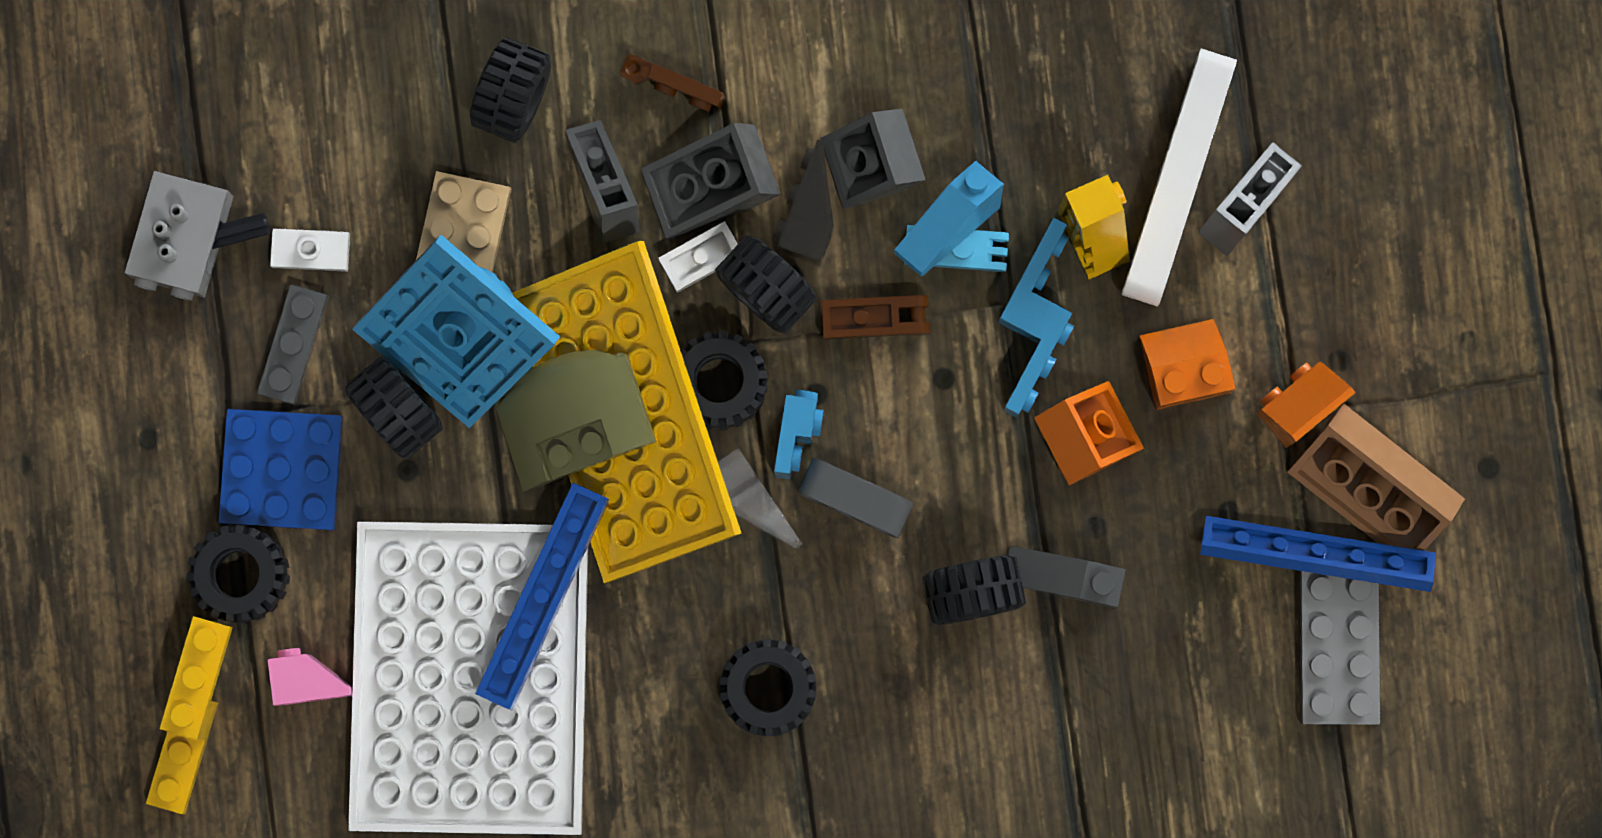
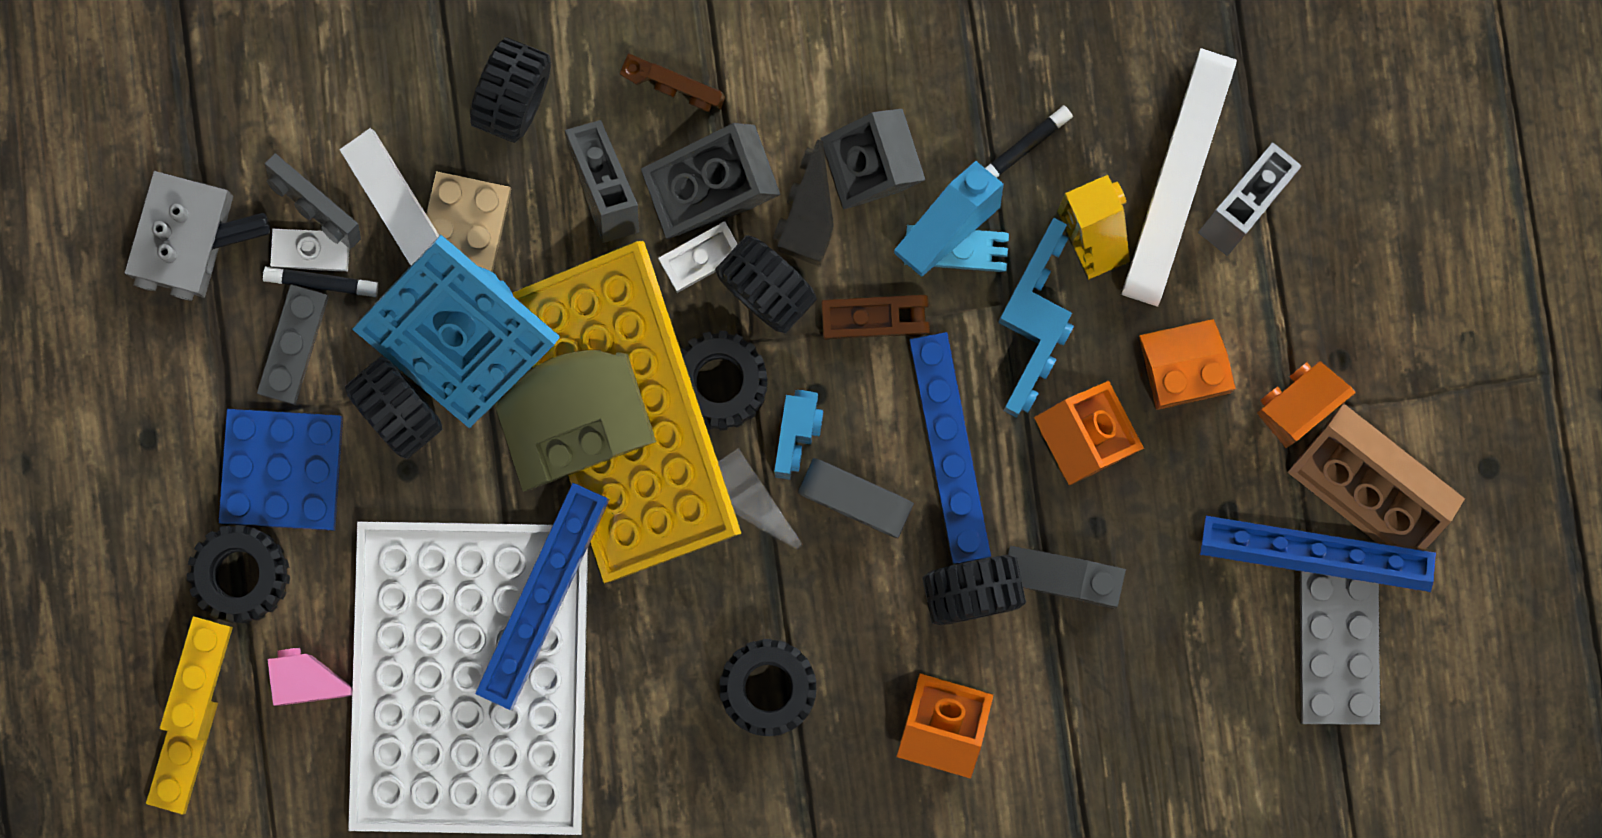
none -> black bar [263,266,379,297]
none -> dark grey plate [265,153,361,250]
none -> white tile [339,128,439,265]
none -> orange slope [896,673,993,779]
none -> blue plate [909,332,991,565]
none -> black bar [985,105,1073,178]

